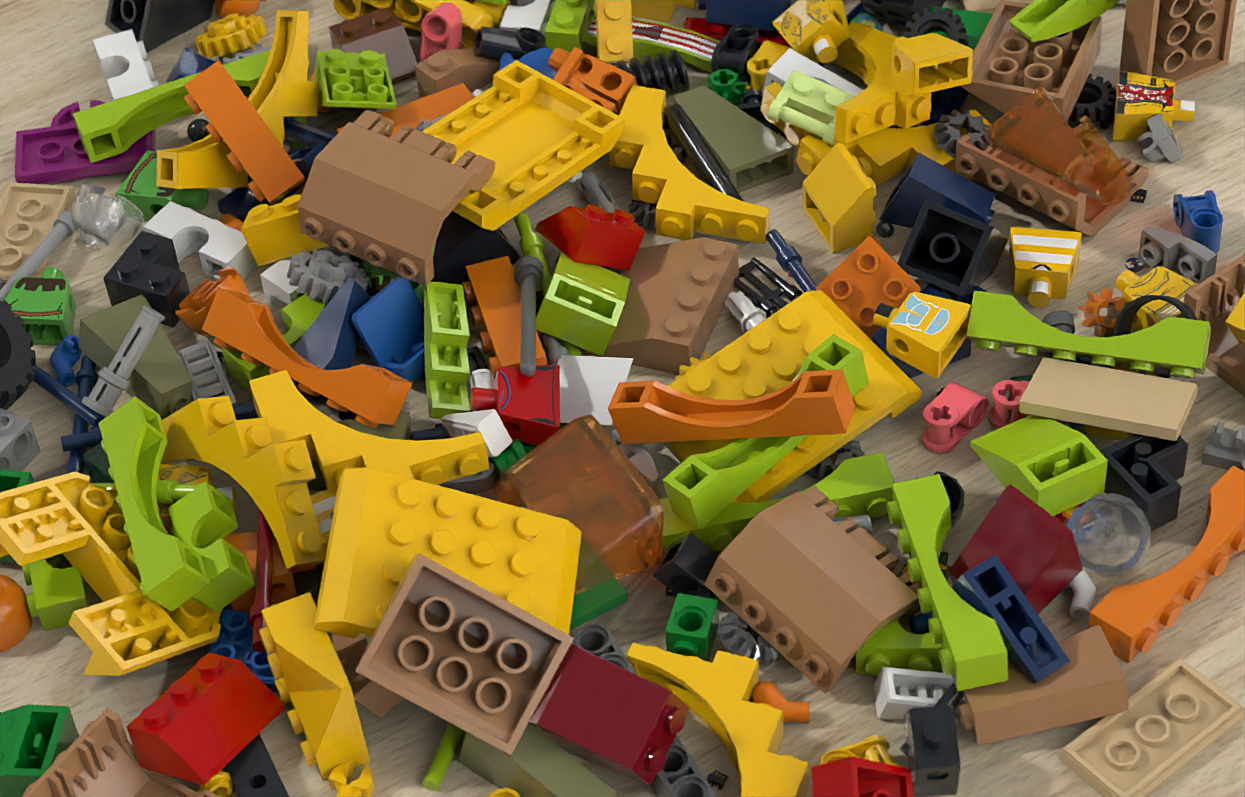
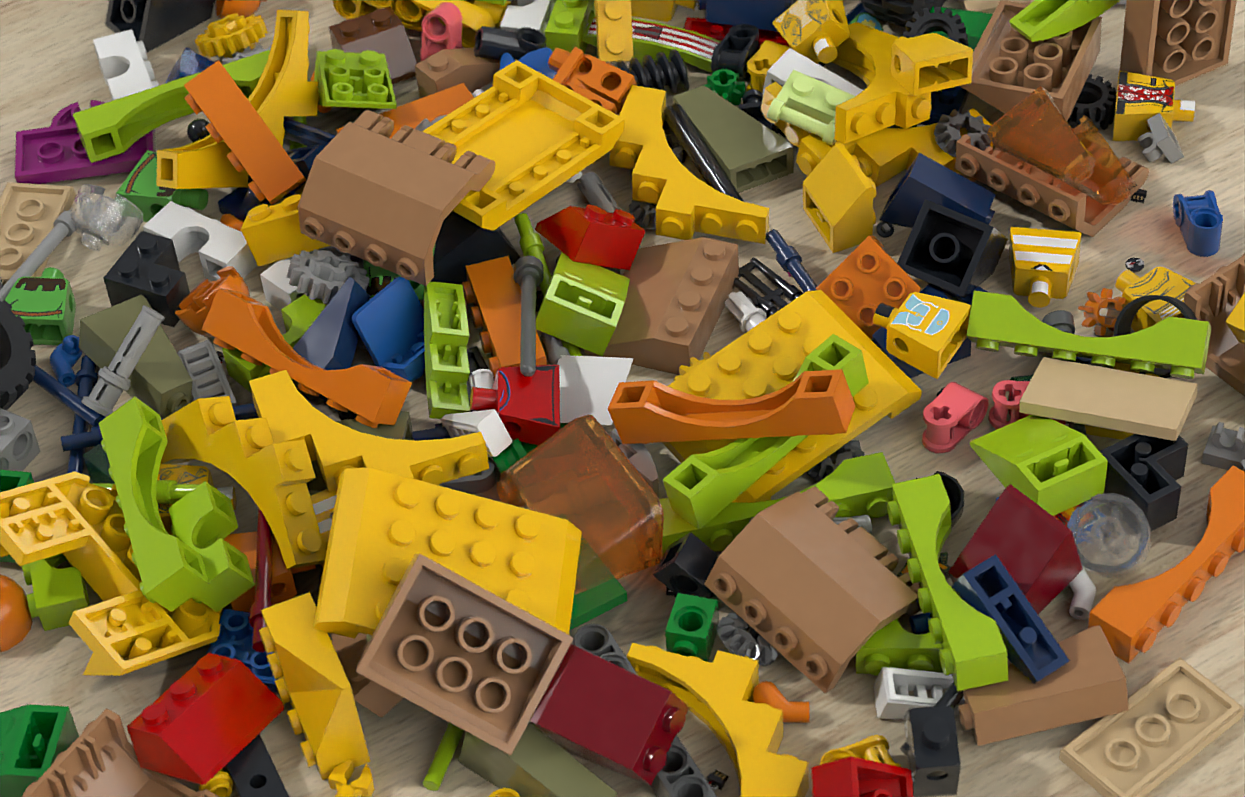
light grey slope [1139,226,1218,284] -> none

